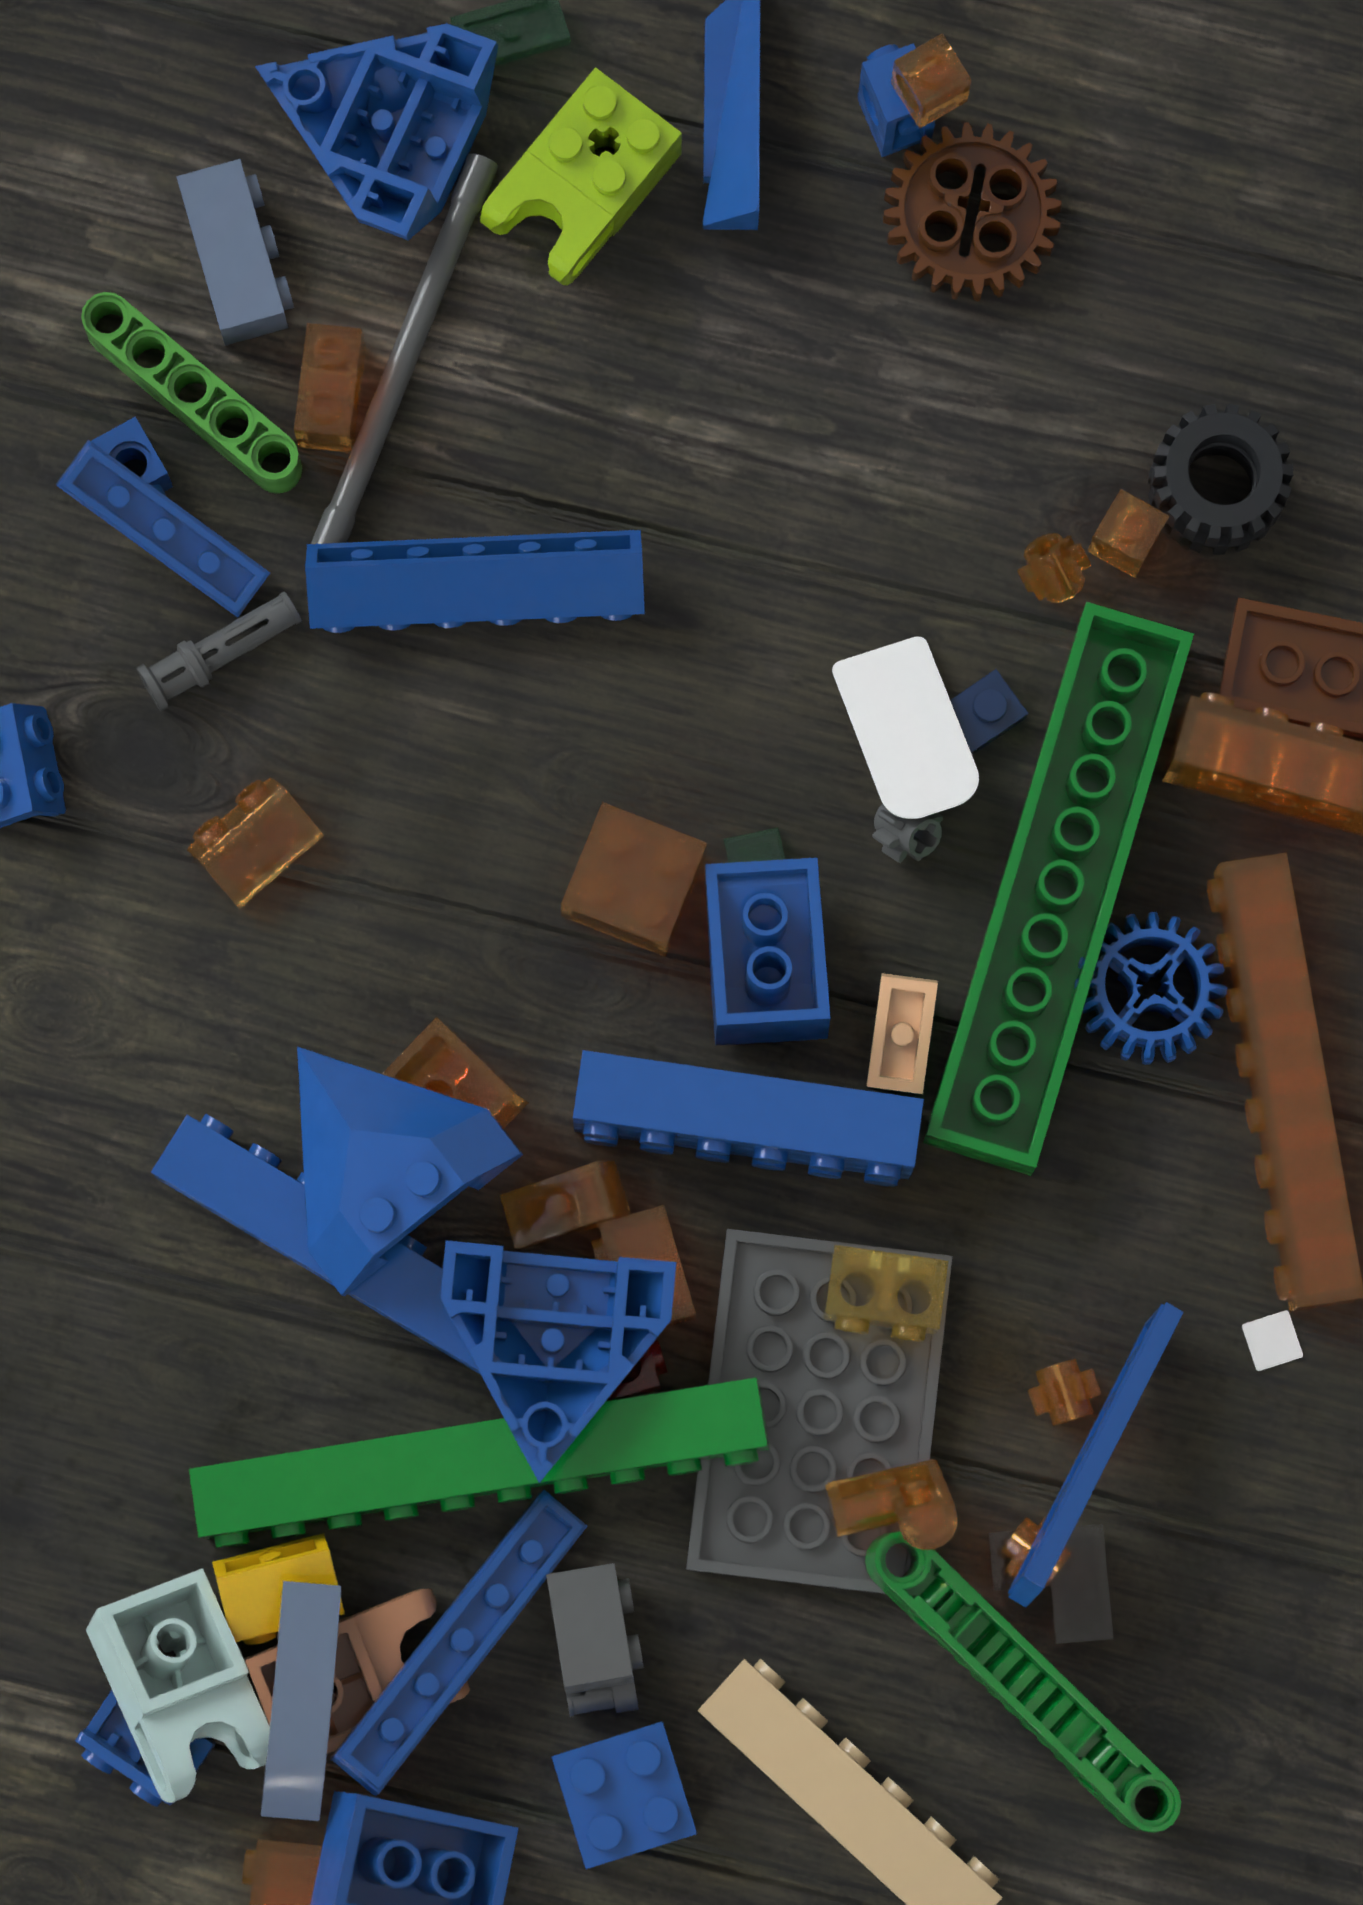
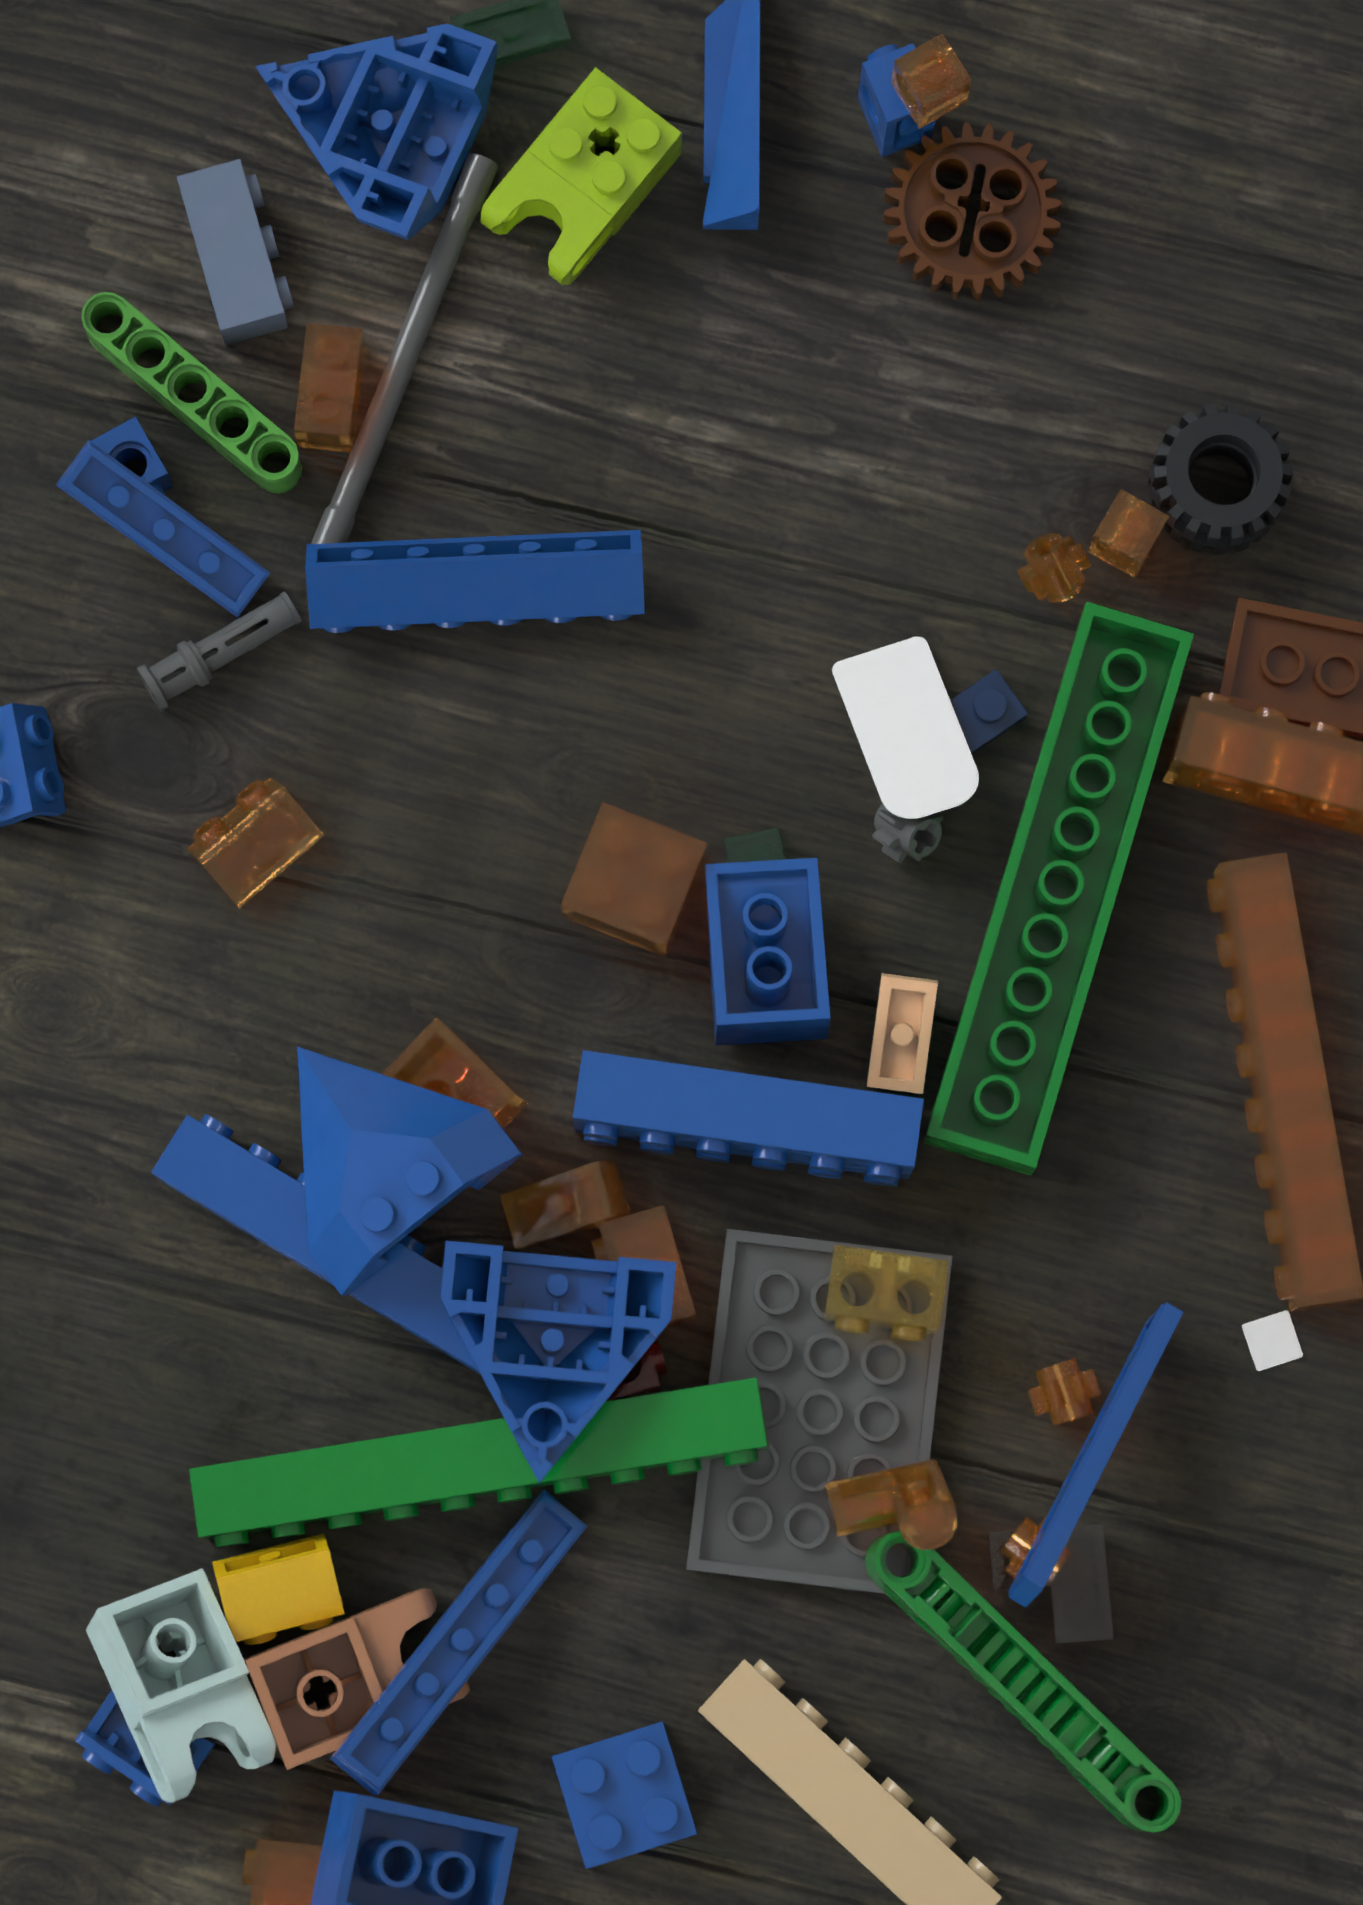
sand blue slope [261,1581,341,1821] -> none
dark grey hinge [546,1563,644,1717] -> none
blue gear [1074,912,1227,1065] -> none

